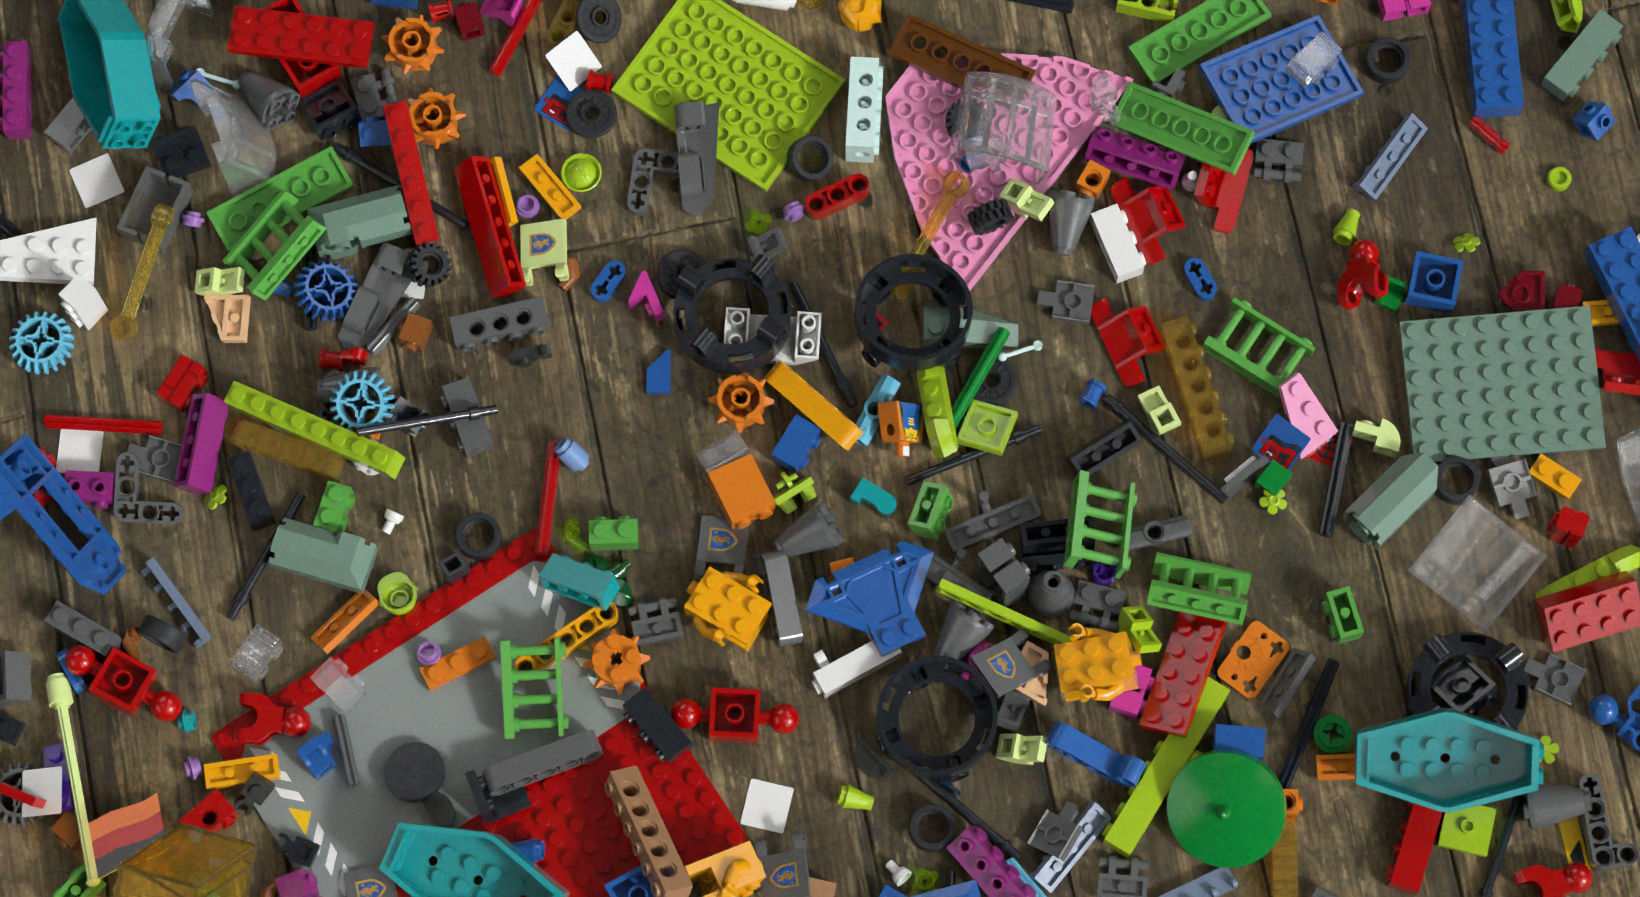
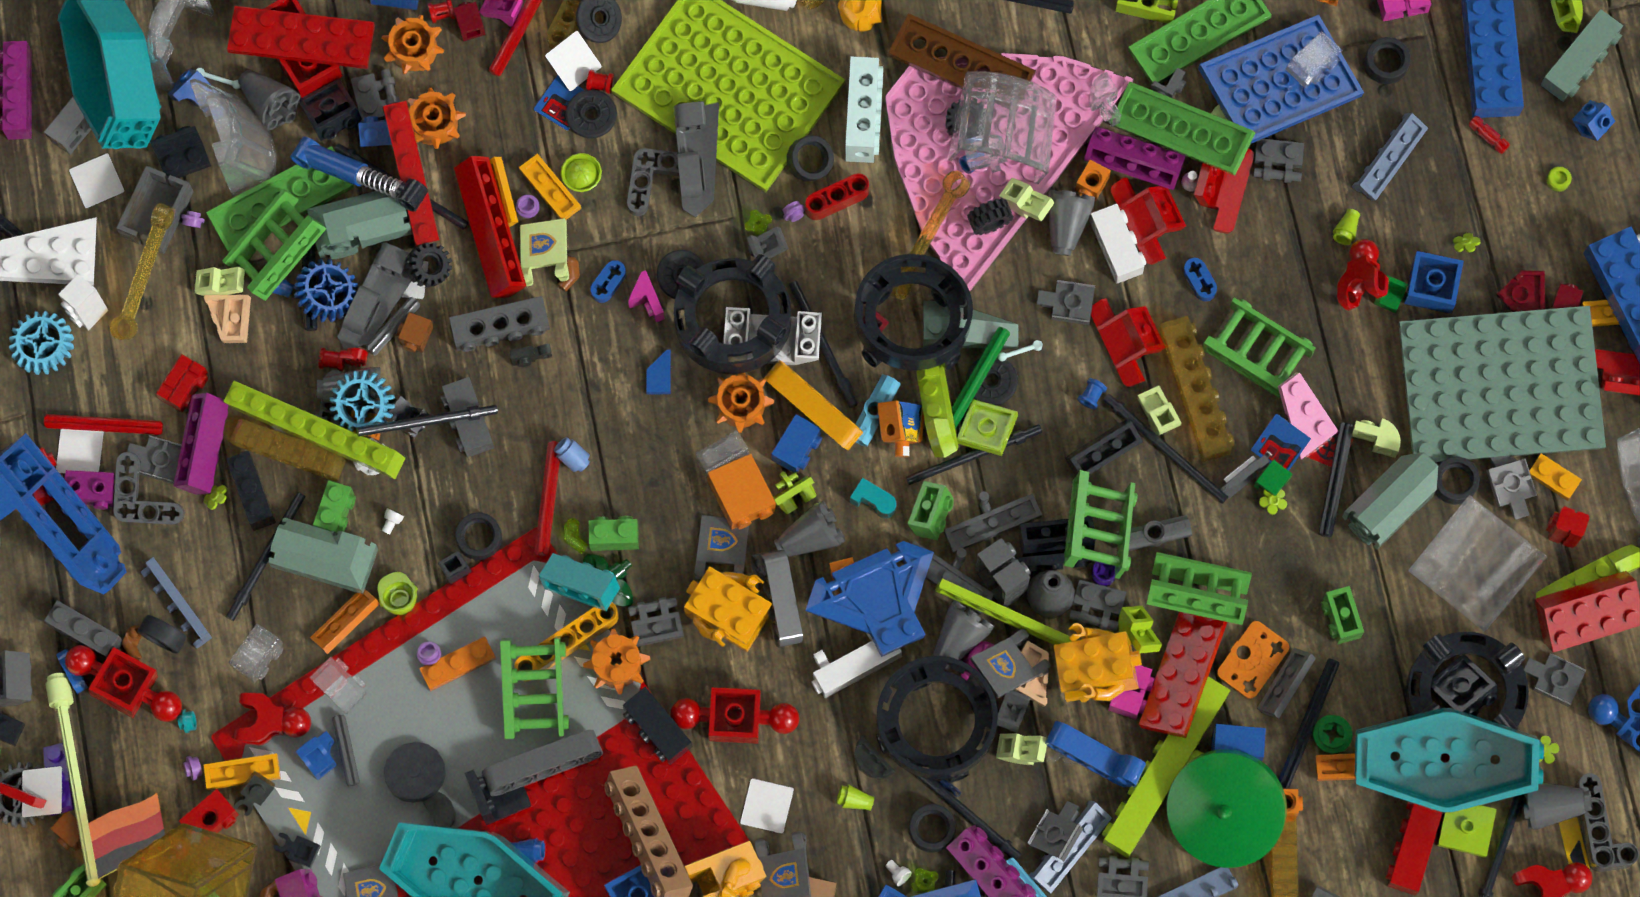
none -> piece [290,137,428,212]

